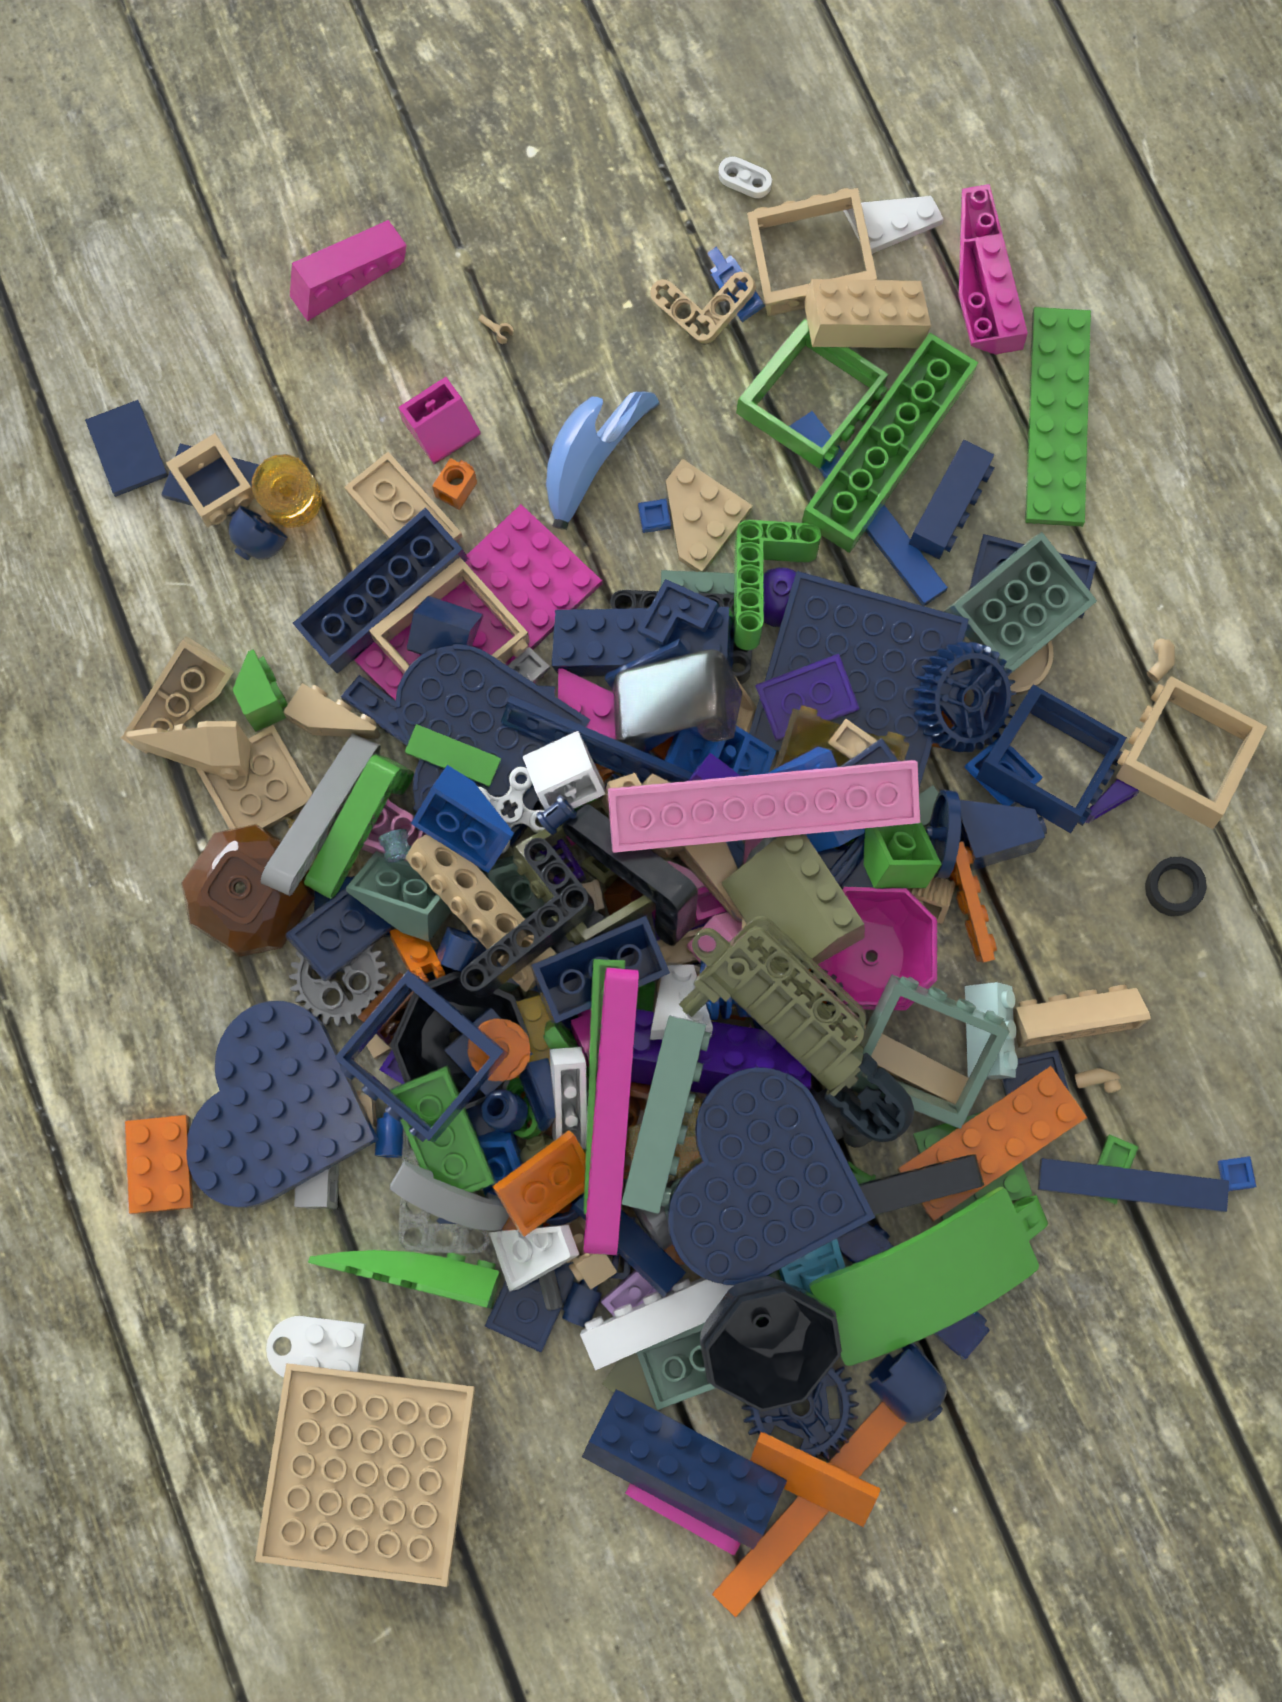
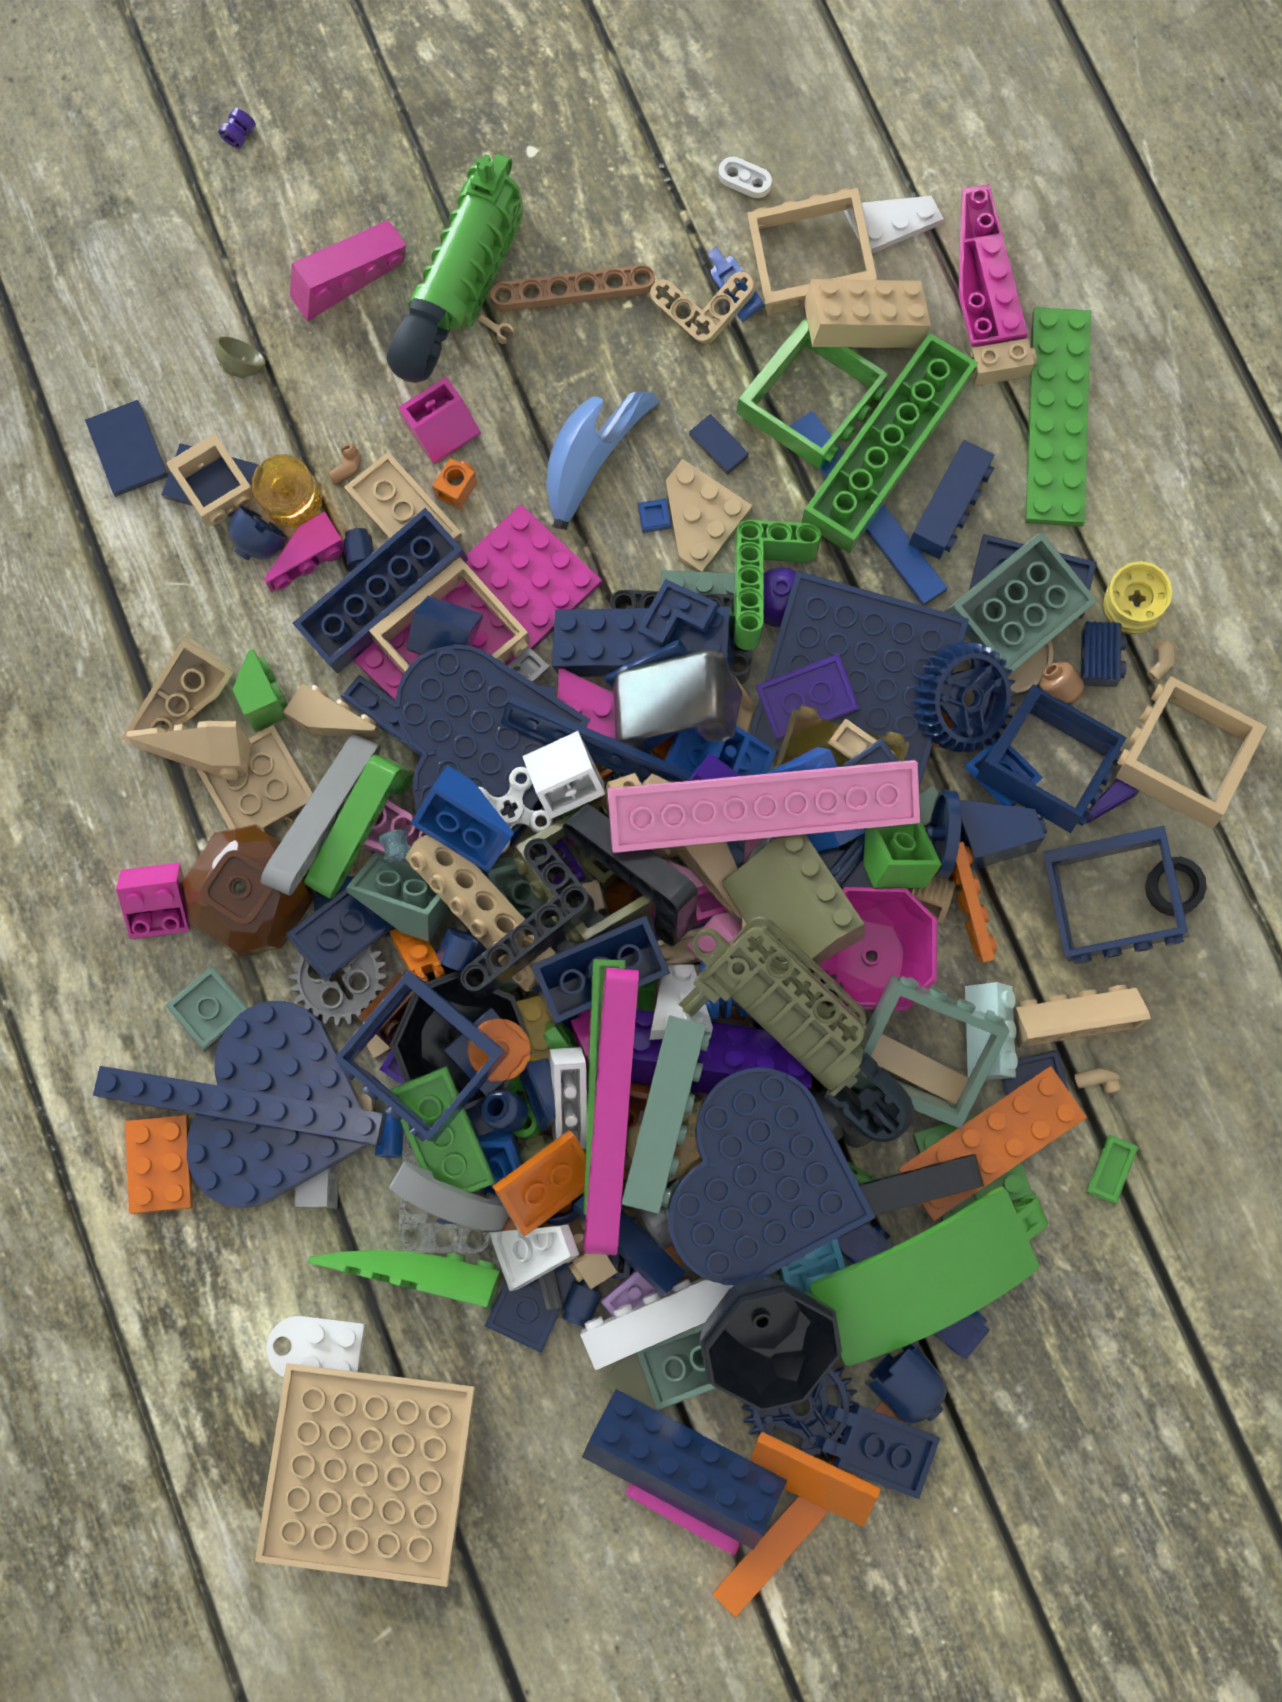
bright green tile [405,724,501,787] -> none
dark blue bush [536,795,577,835] -> none
dark blue tile [1038,1158,1229,1212] -> none
blue tile [1217,1156,1257,1192] -> none
none -> dark blue plate [93,1066,387,1146]
none -> dark pink slope [116,862,190,939]
none -> sand green plate [165,966,248,1052]
none -> olive piece [214,336,265,379]
none -> dark purple wheel [218,108,256,149]
none -> dark pink slope [264,512,345,592]
none -> medium nougat arm [328,443,361,485]
none -> dark blue brick [343,528,374,570]
none -> bright green piece [386,154,523,383]
none -> medium nougat beam [490,265,655,312]
none -> dark blue tile [689,414,749,475]
none -> dark blue tile [814,1404,940,1499]
none -> tan brick [970,338,1037,386]
none -> medium nougat head [1039,662,1084,705]
none -> dark blue window [1043,826,1189,964]
none -> dark blue brick [1080,621,1126,687]
none -> light yellow wheel [1103,561,1173,635]

